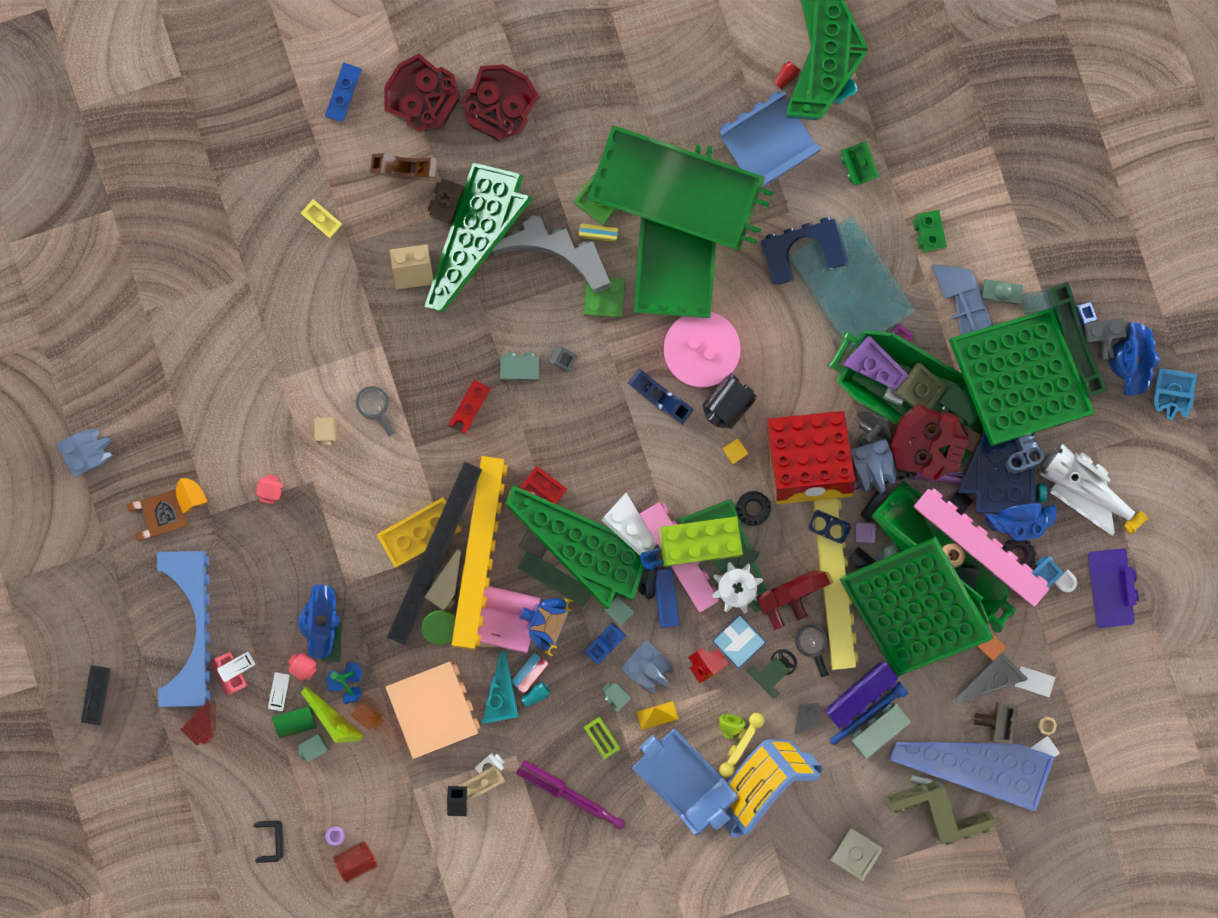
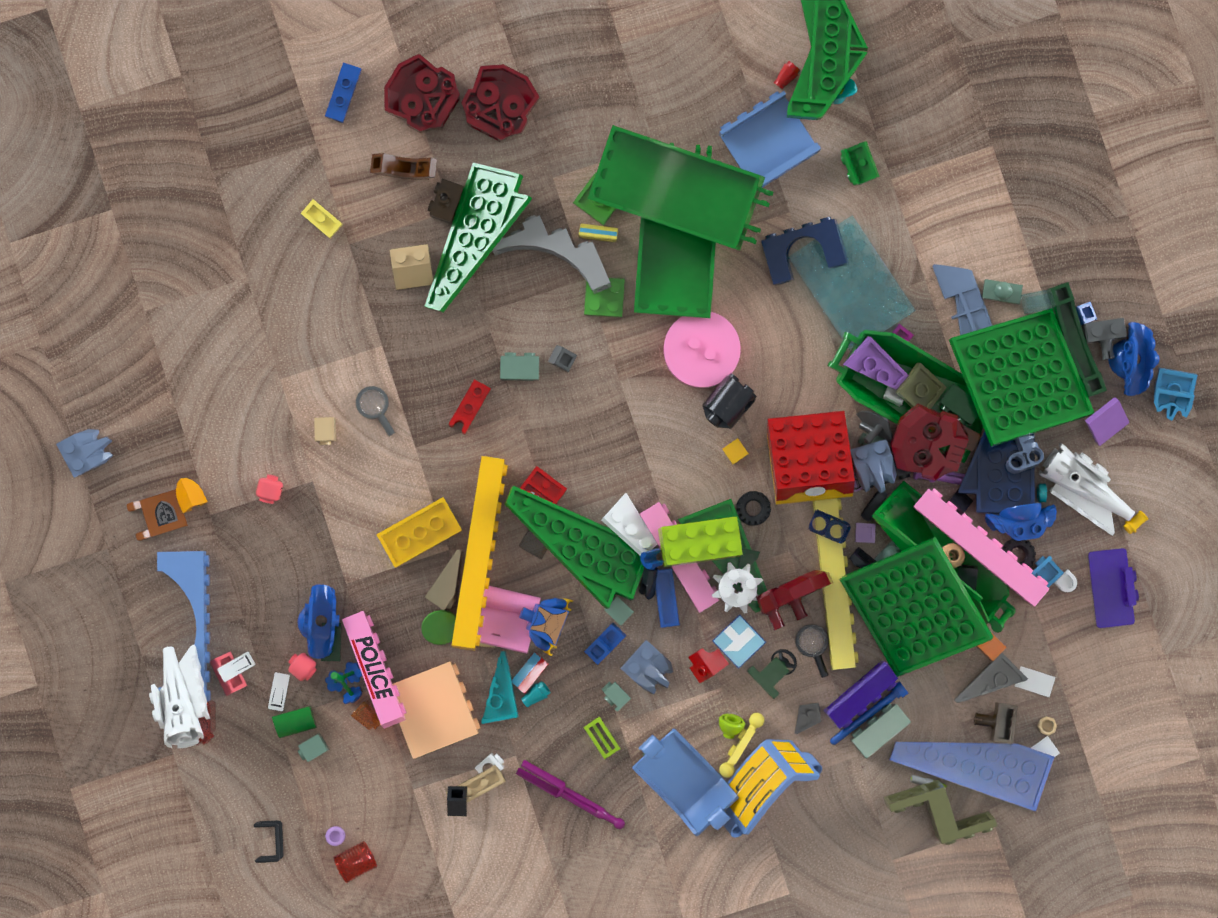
black plate [81,665,111,726] -> none
lime wing [301,687,364,743] -> none
black plate [387,461,482,645] -> none
dark green plate [518,551,591,607] -> none
dark blue arch [627,369,694,425] -> none
yellow slope [636,701,678,730] -> none
plate [830,827,883,881] -> none
green brick [912,210,947,254] -> none
none -> white piece [149,645,210,748]
none -> bright pink brick [342,611,407,729]
none -> medium lavender tile [1085,397,1129,446]

